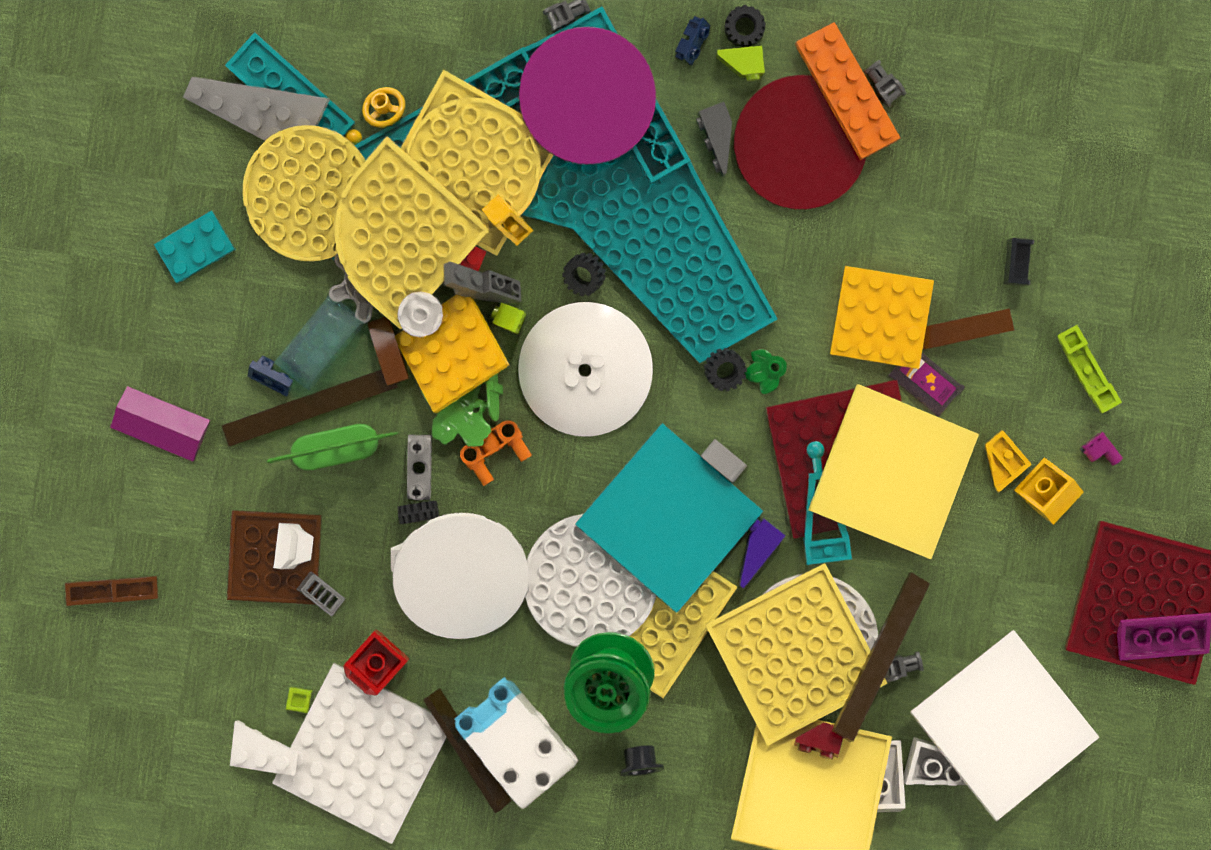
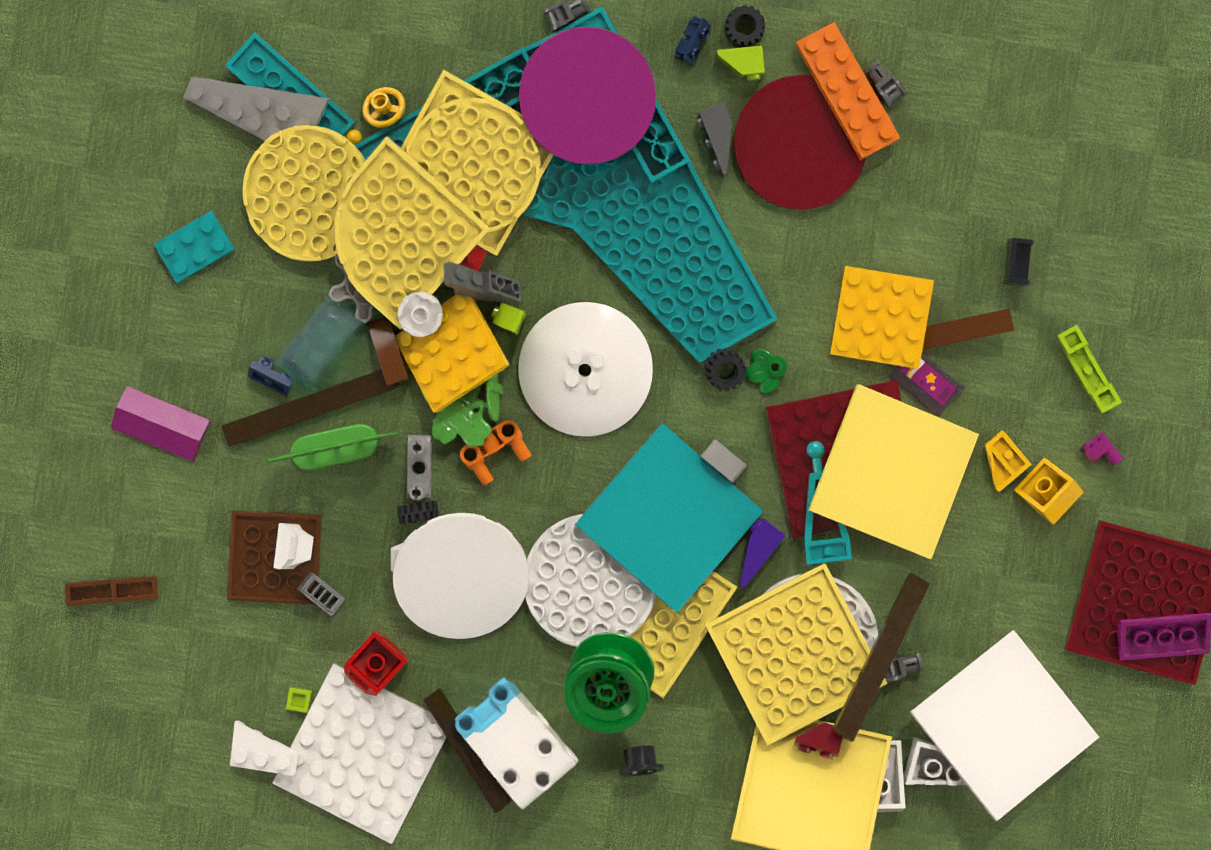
yellow slope [482,194,533,246] -> none
black tyre [562,253,606,296] -> none

